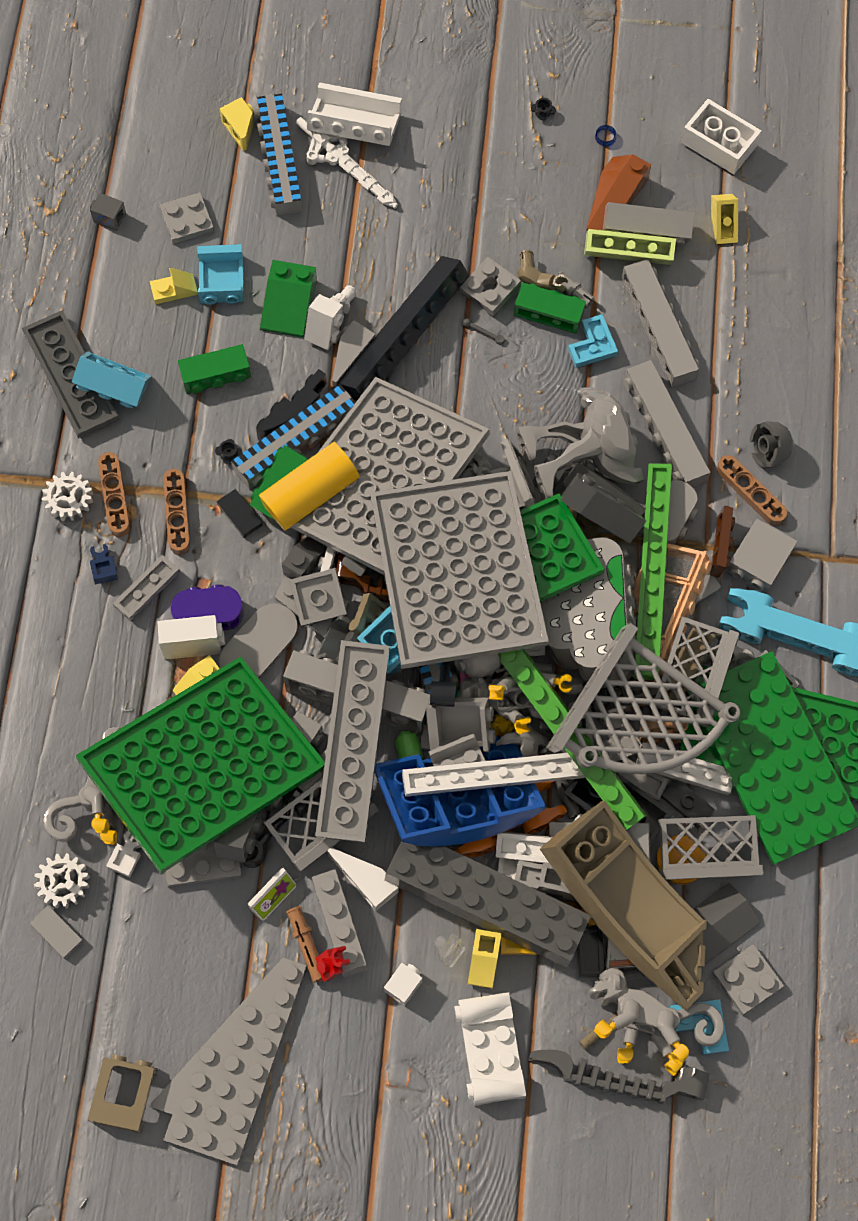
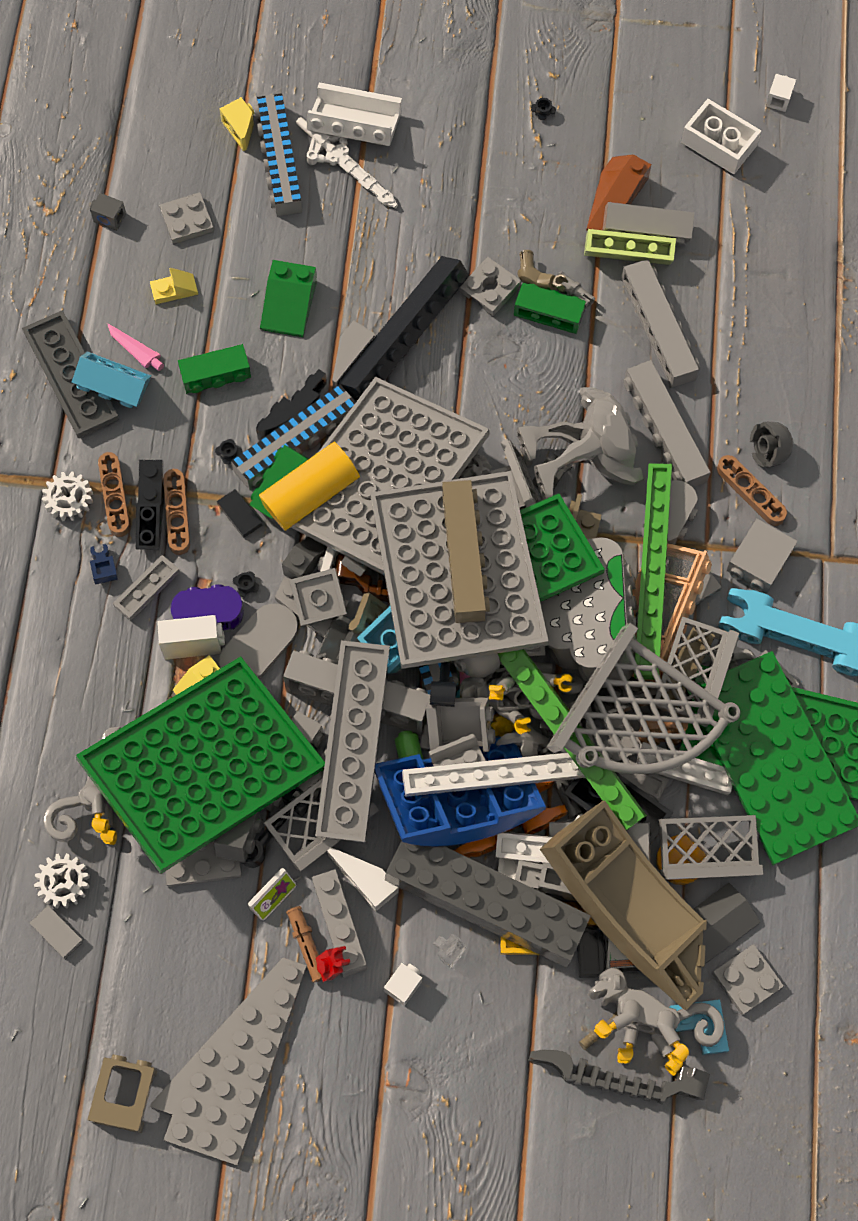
white plate [106,830,141,878] -> none
medium azure panel [197,244,244,305] -> none
white brick [304,285,357,350] -> none
white piece [454,992,526,1106] -> none
dark grey hinge [463,318,504,345] -> none
light yellow slope [468,929,501,989] -> none
dark grey wedge [561,460,647,543] -> none
medium azure plate [568,314,618,368] -> none
clear blue axle [595,125,617,146] -> none
black plate [661,779,715,829] -> none
reddish brown plate [710,506,735,578] -> none
light yellow slope [711,194,738,244] -> none
none -> bright pink bar [107,323,164,371]
none -> black slope [135,460,164,550]
none -> black plate [233,571,259,597]
none -> dark tan brick [442,480,490,623]
none -> white brick [766,74,796,112]

